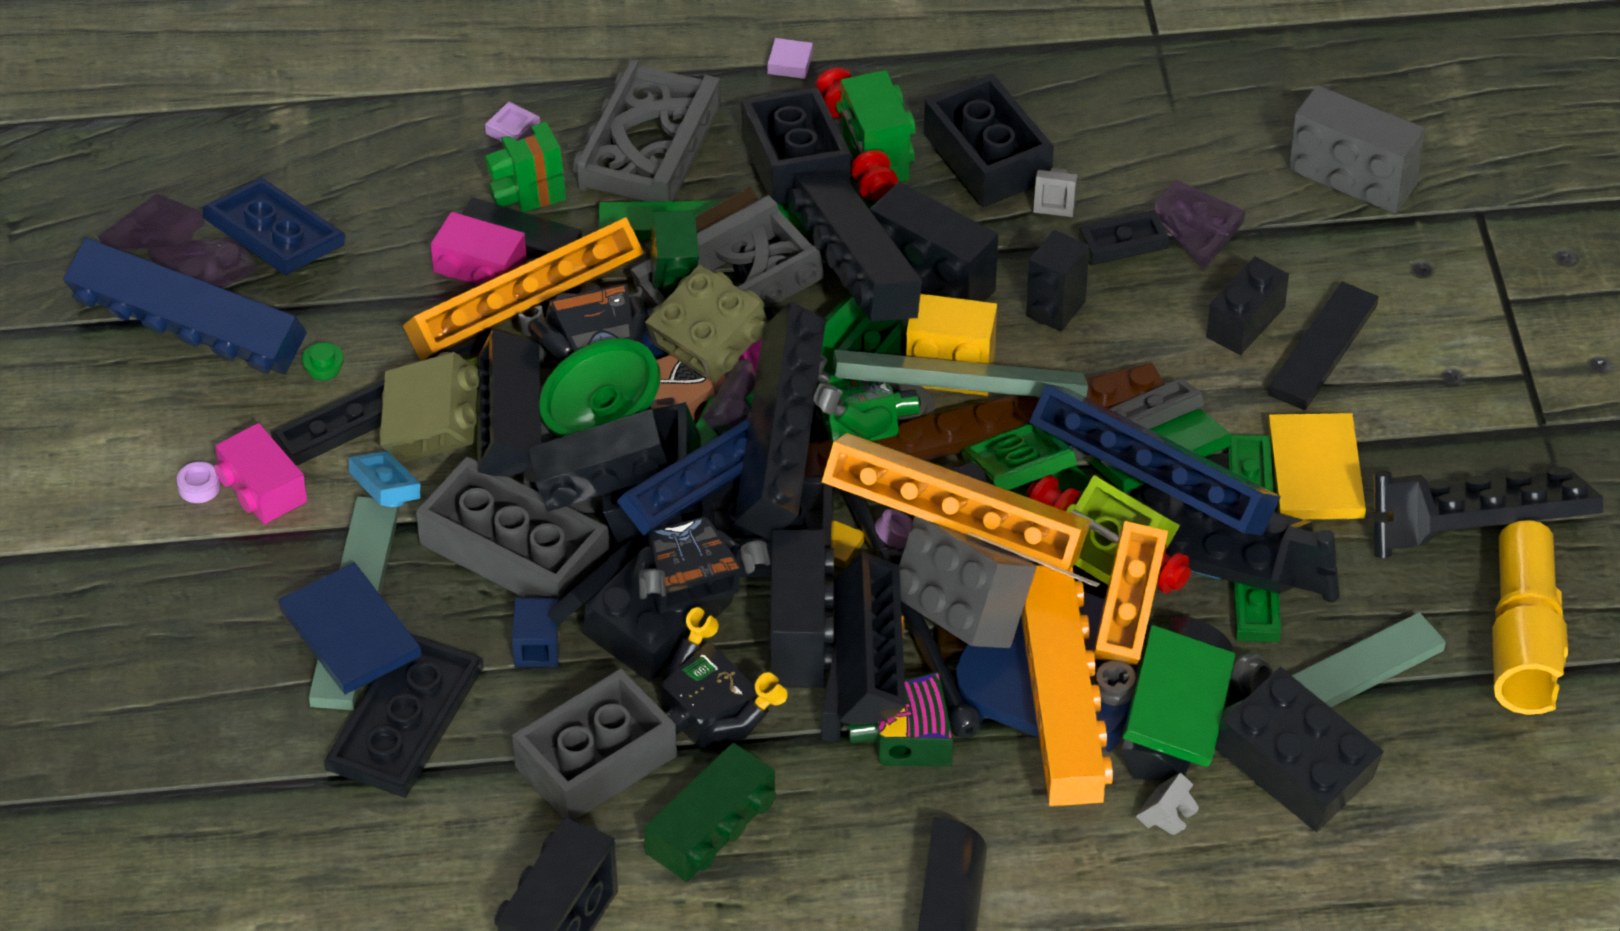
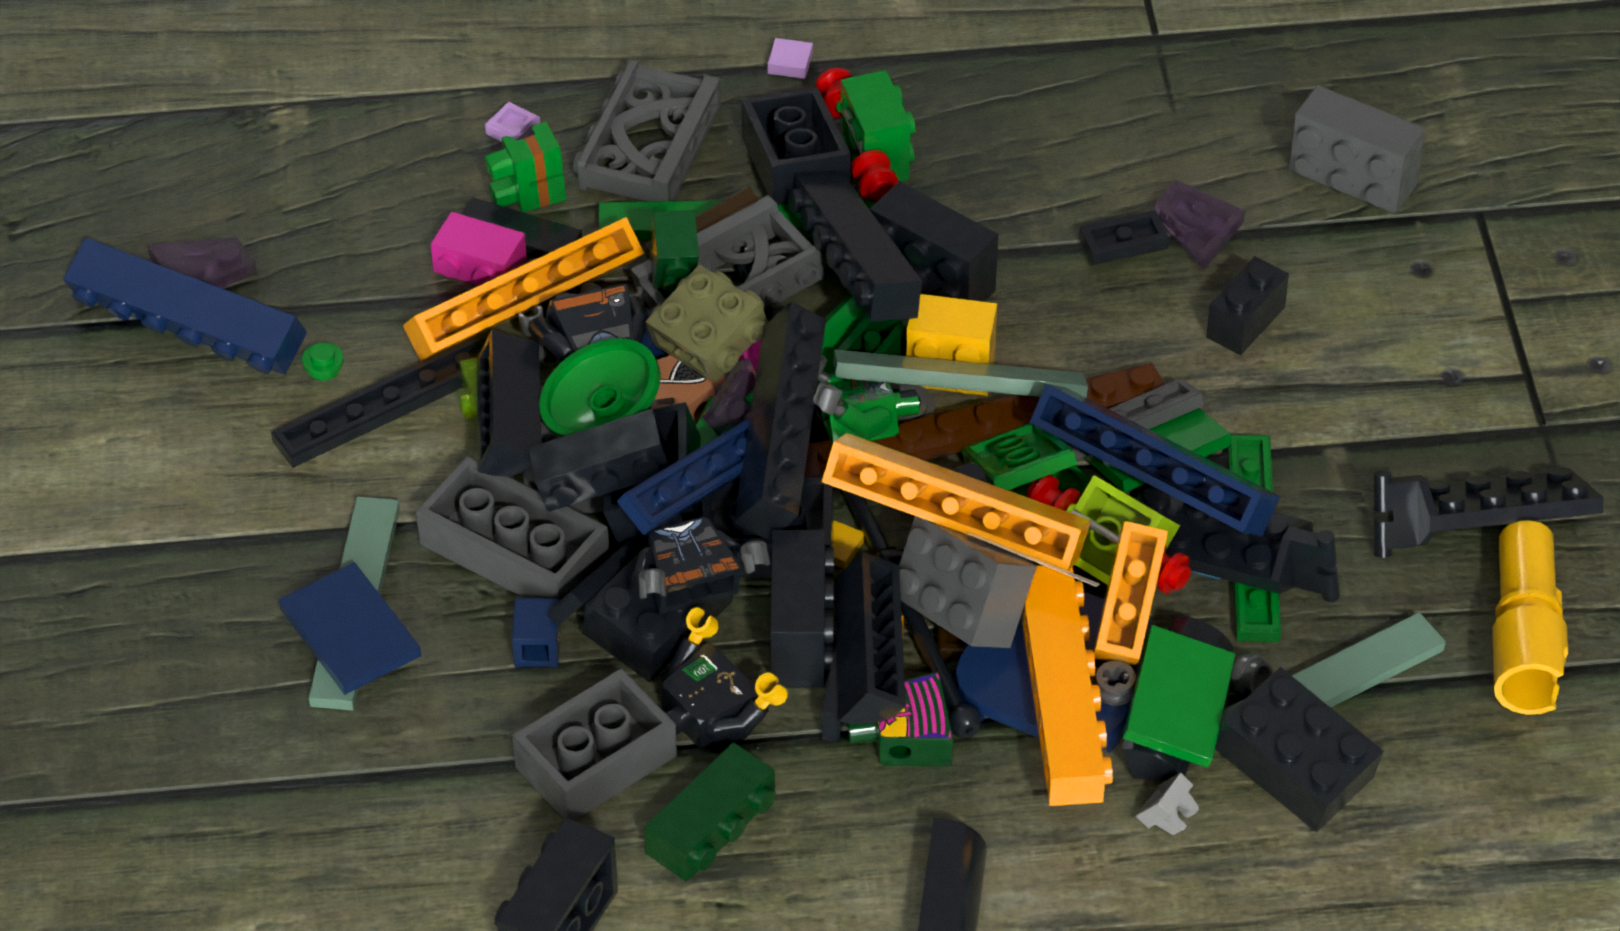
clear purple wing [98,193,206,250] -> none
lavender tile [176,462,221,503] -> none
dark blue tile [202,177,345,275] -> none
dark pink brick [214,423,307,525] -> none
black tile [324,634,484,798] -> none
dark azure plate [349,451,420,507] -> none
olive brick [379,352,479,462] -> none
lavender tile [875,509,913,550] -> none
black brick [924,73,1054,207] -> none
black brick [1026,230,1090,332] -> none
light grey tile [1033,168,1078,217] -> none
black tile [1268,281,1379,411] -> none
yellow tile [1268,413,1366,520] -> none

